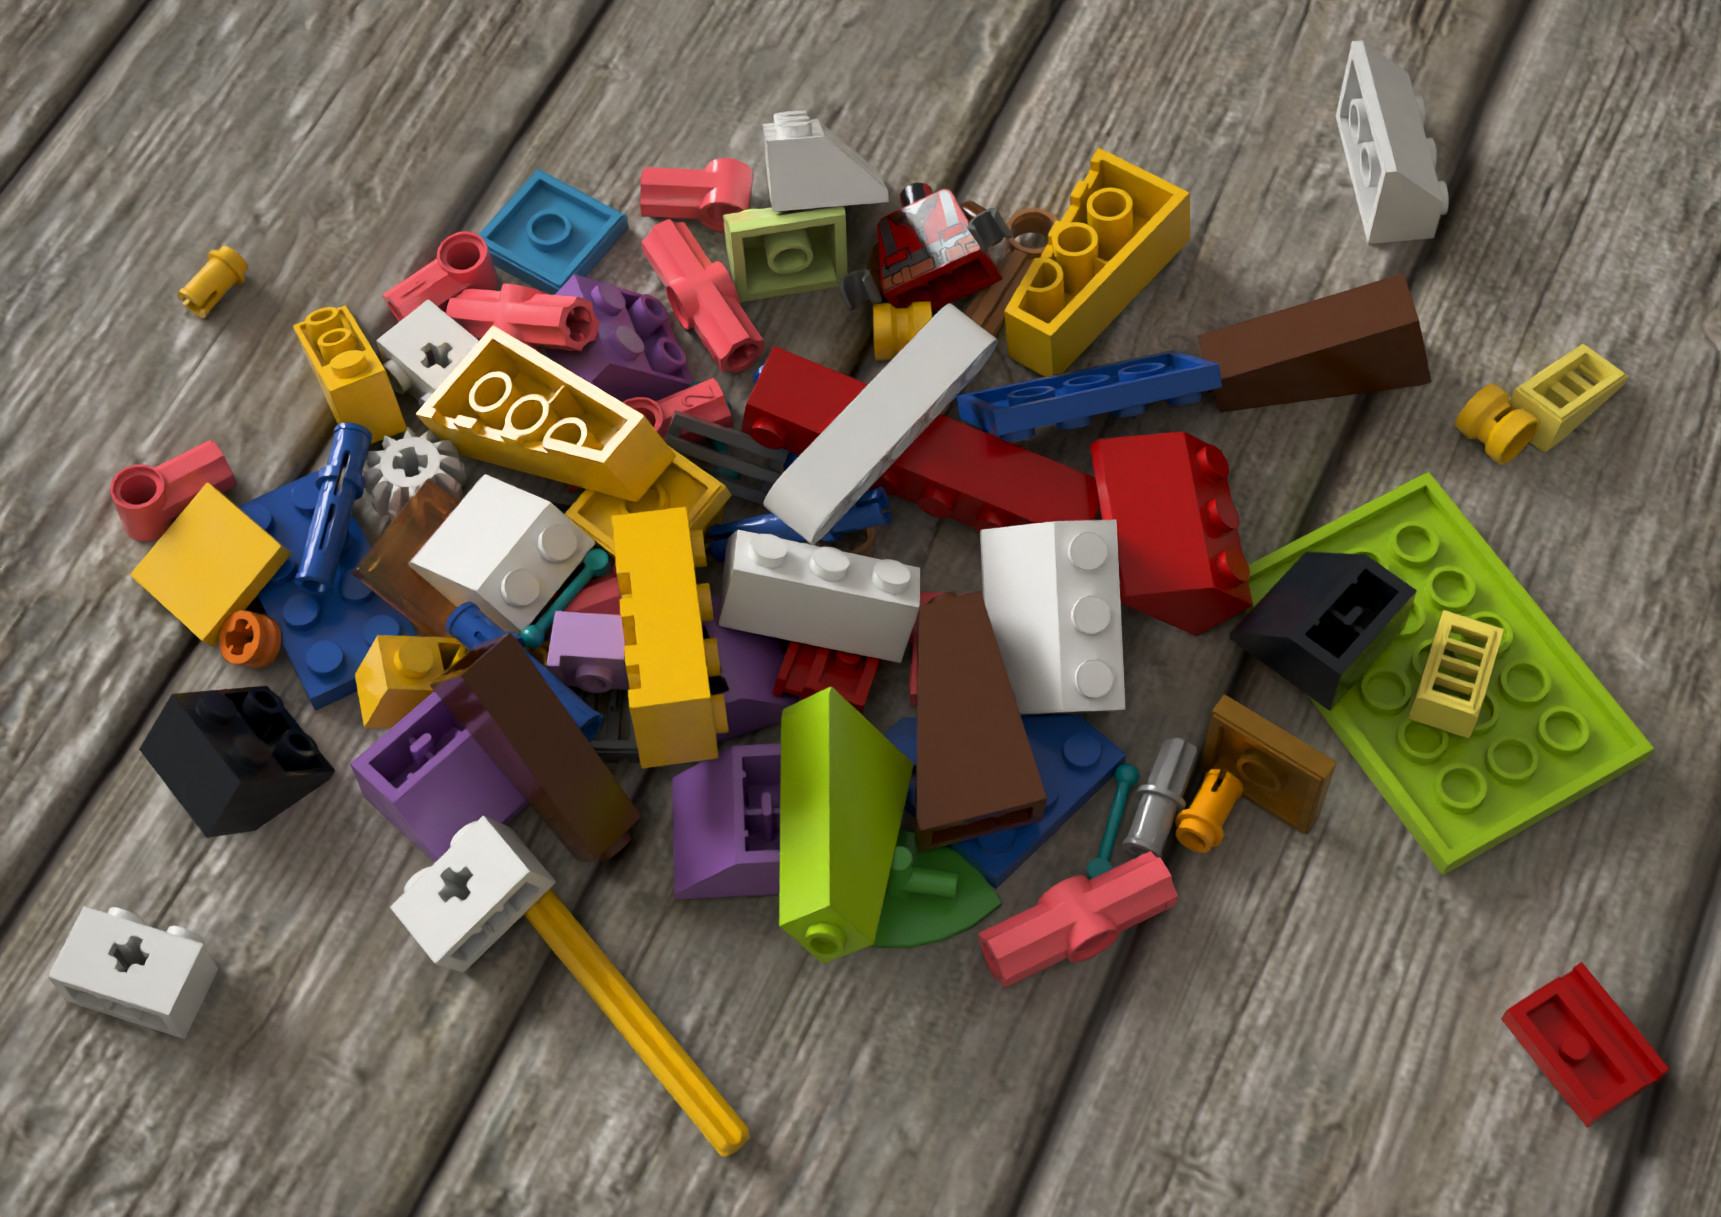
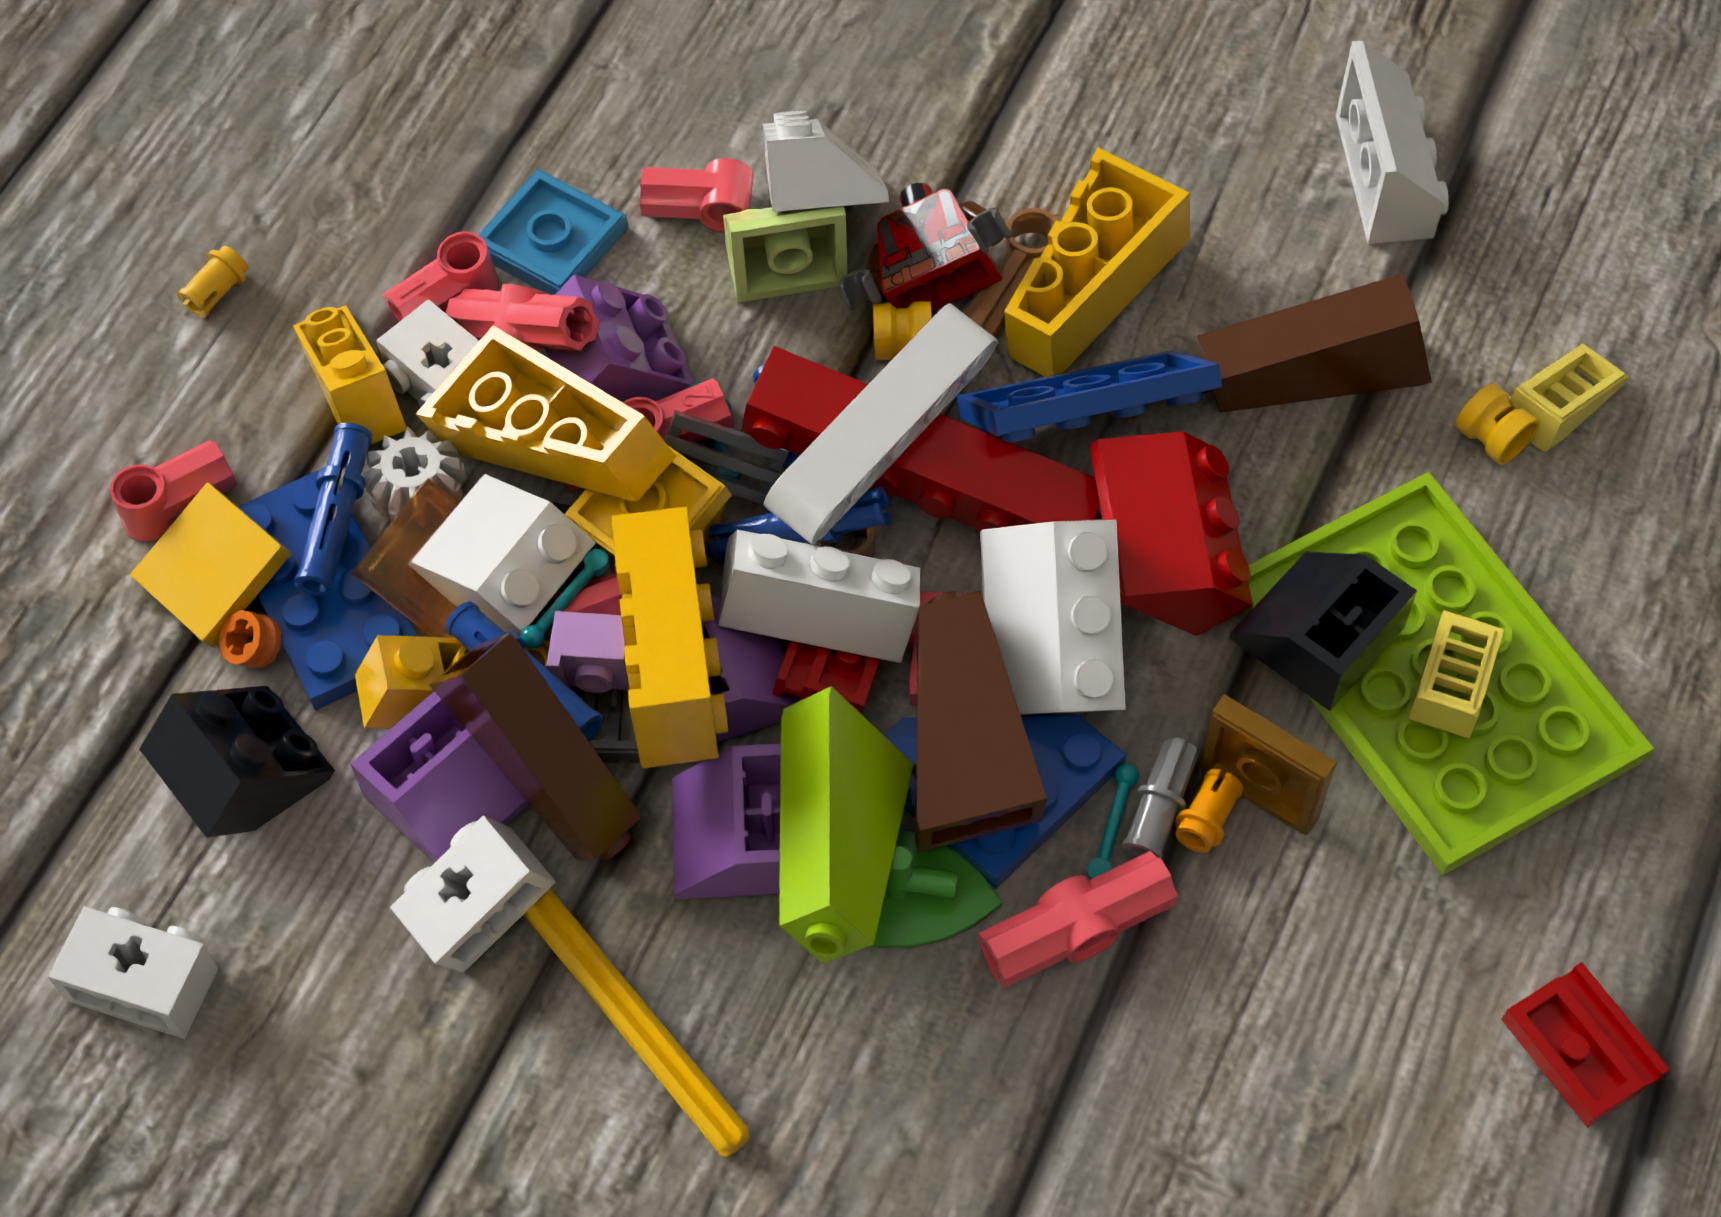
coral piece [641,219,765,374] -> none

